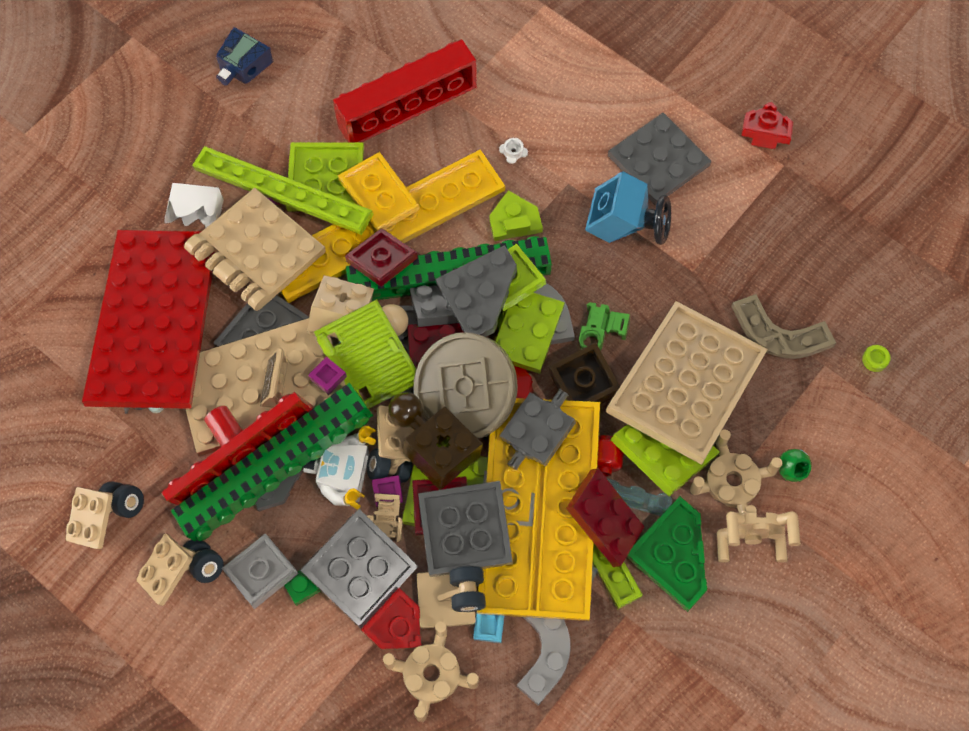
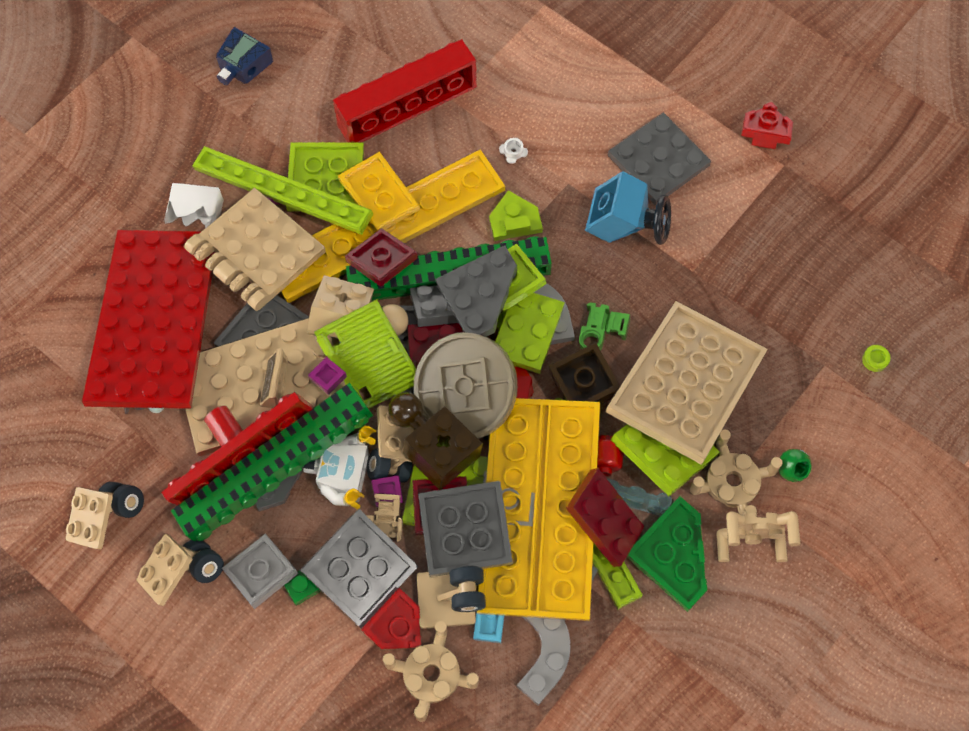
dark grey plate [500,389,576,471] -> none
dark tan plate [731,294,836,359] -> none

